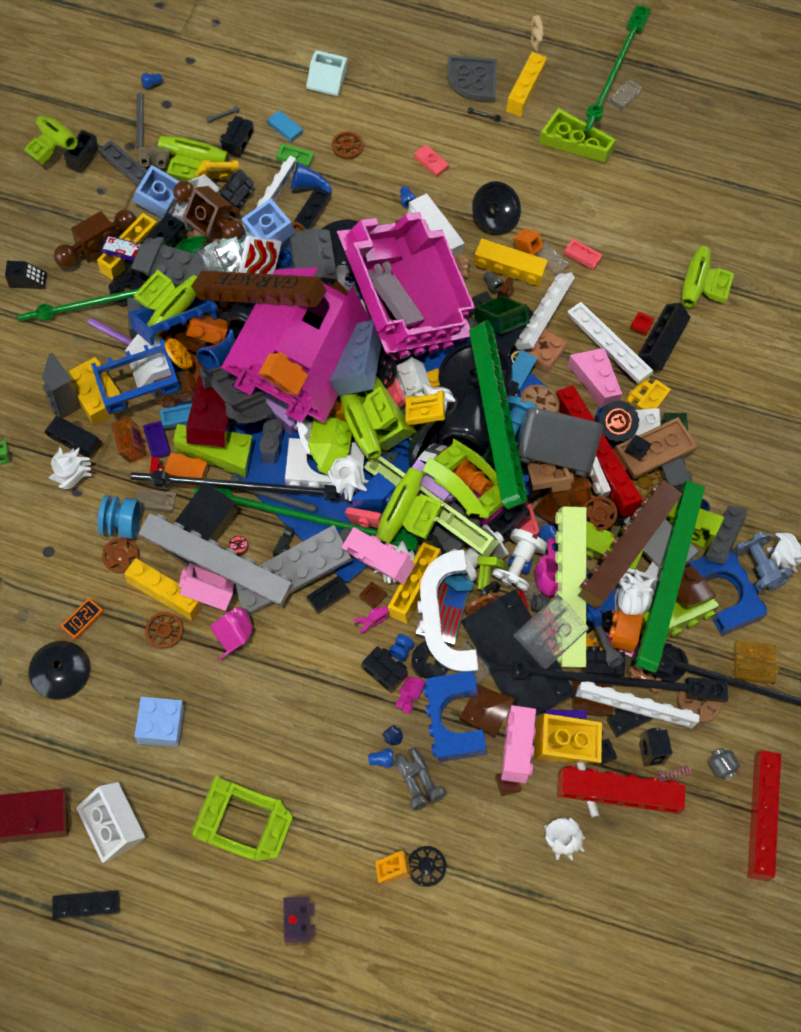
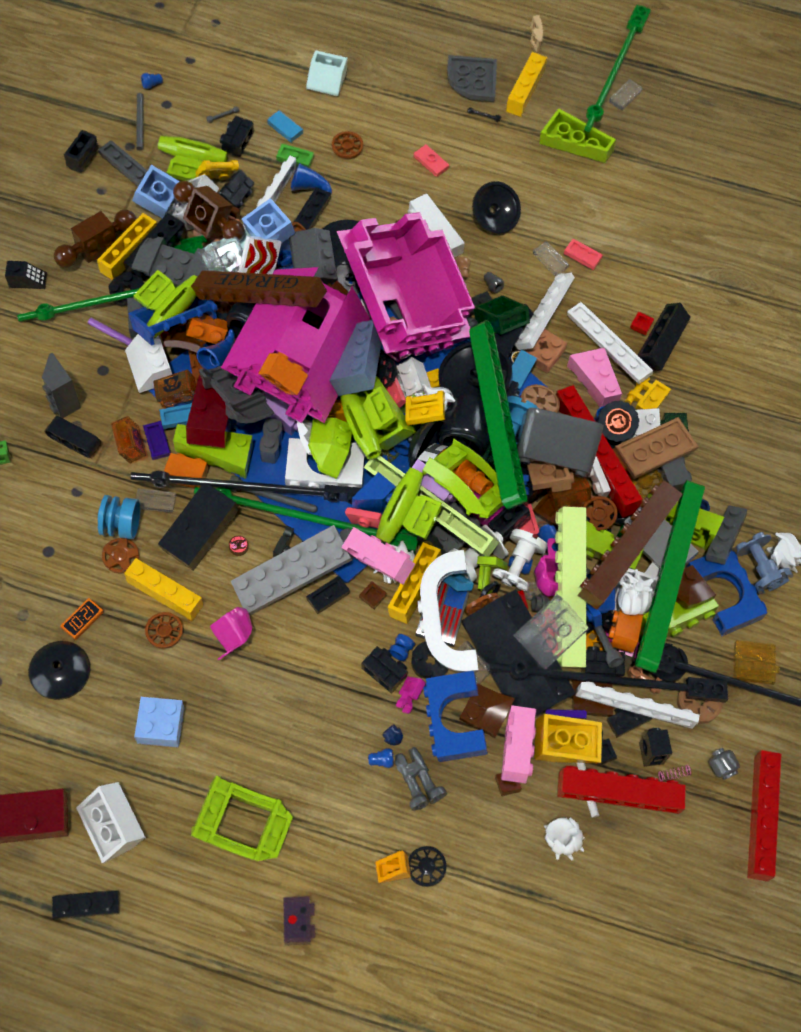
lime plate [24,115,77,164] -> none
white hair [49,447,92,489] -> none
yellow brick [67,357,123,426] -> none
blue hinge [91,339,181,415] -> none
tile [101,235,142,261] -> none
dark tan hips [138,145,169,168] -> none
light grey brick [138,513,293,607] -> none
red plate [149,457,164,474] -> none
light orange wheel [165,338,193,370] -> none
bright pink window [178,563,234,611] -> none
white hair [328,455,369,501] -> none
dark pink plate [354,605,389,634] -> none
light grey tile [368,262,425,327] -> none
blue piece [400,186,416,208] -> none
yellow brick [473,238,548,286] -> none
reddish brown plate [497,278,514,298] -> none
orange brick [513,229,544,255] -> none
black plate [625,435,652,461] -> none
lime plate [681,246,734,308] -> none

